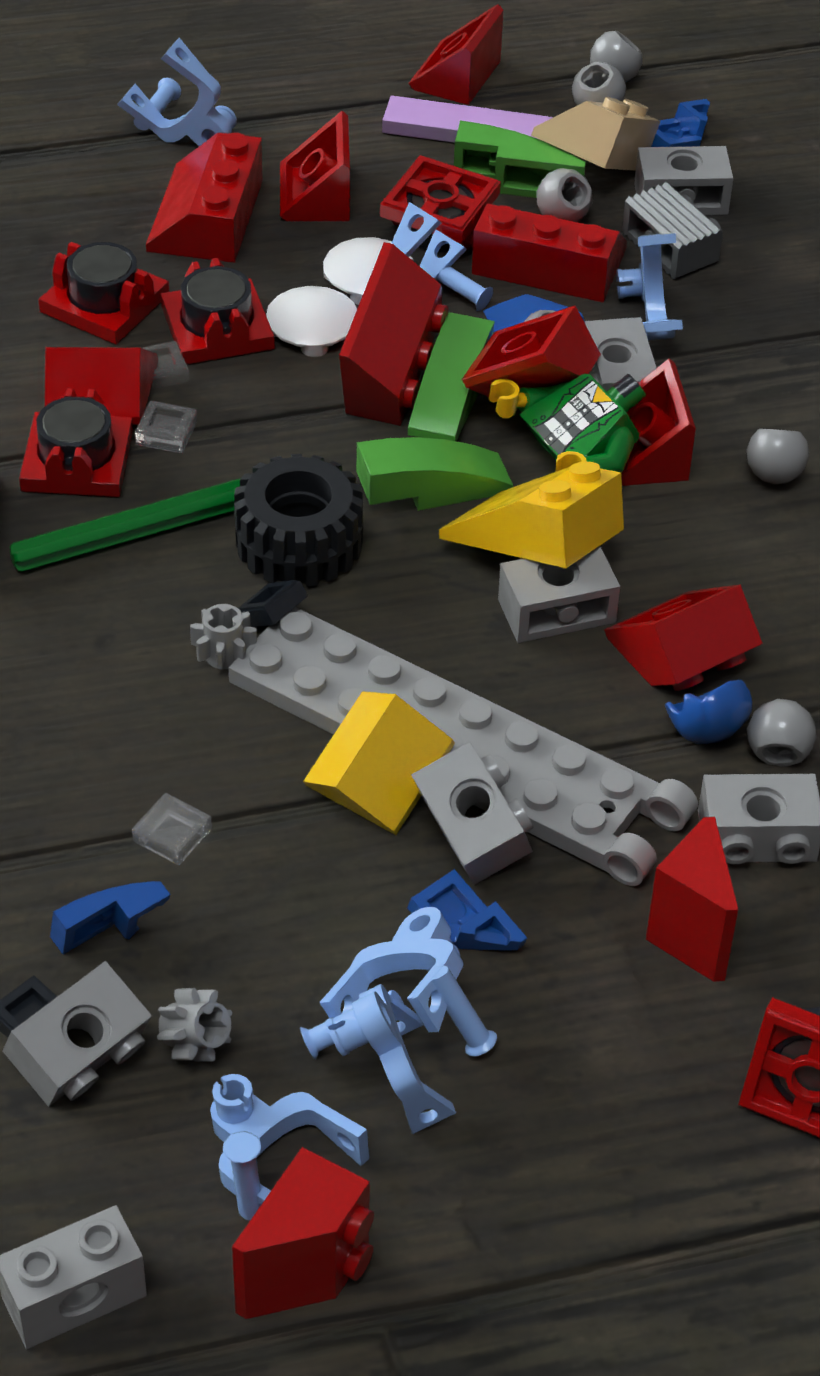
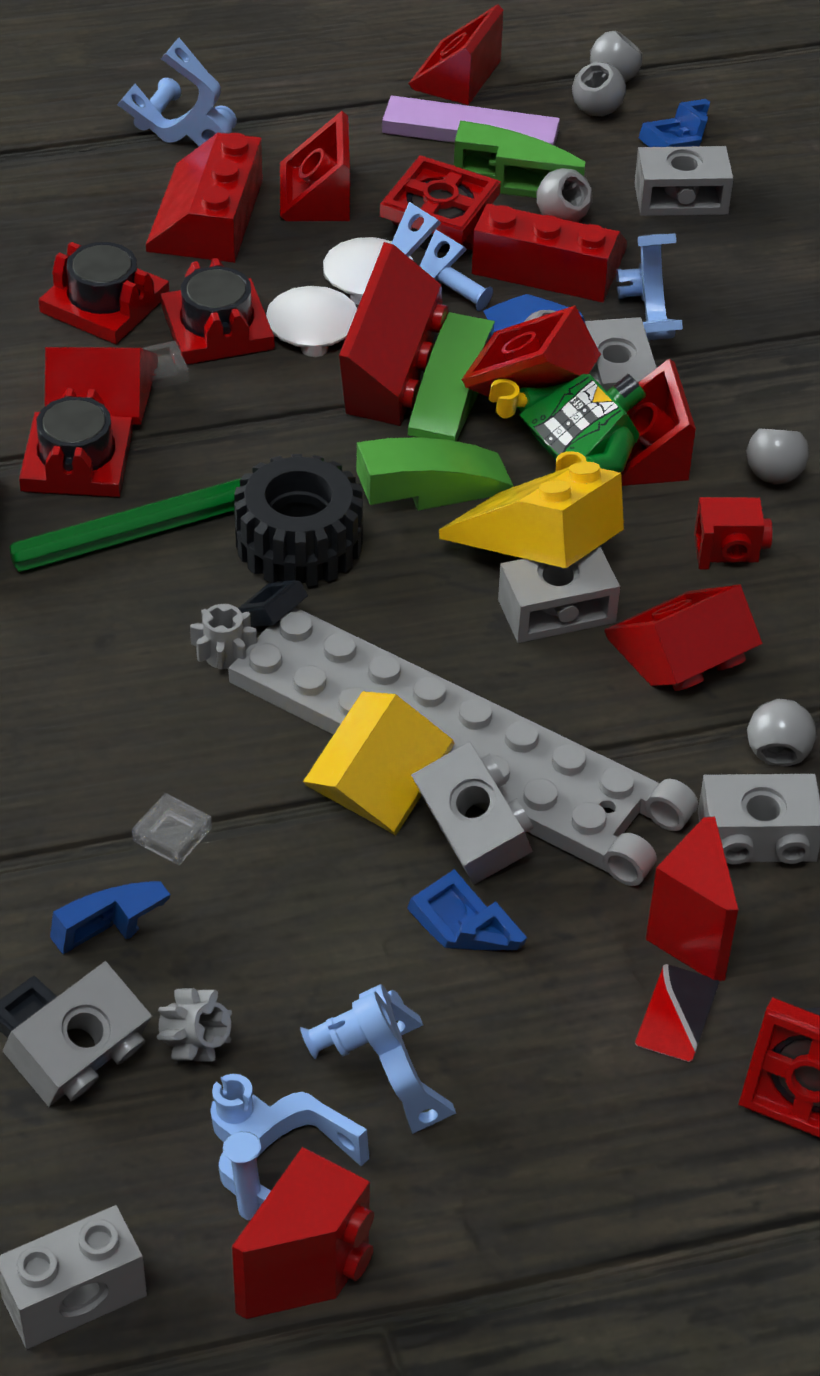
clear tile [135,401,197,454] -> none
light blue piece [320,907,497,1056] -> none
tan slope [531,97,661,171] -> none
dark grey brick [622,182,723,279] -> none
blue hair [665,680,752,744] -> none
none -> sticker [635,964,719,1062]
none -> red brick [694,497,773,569]

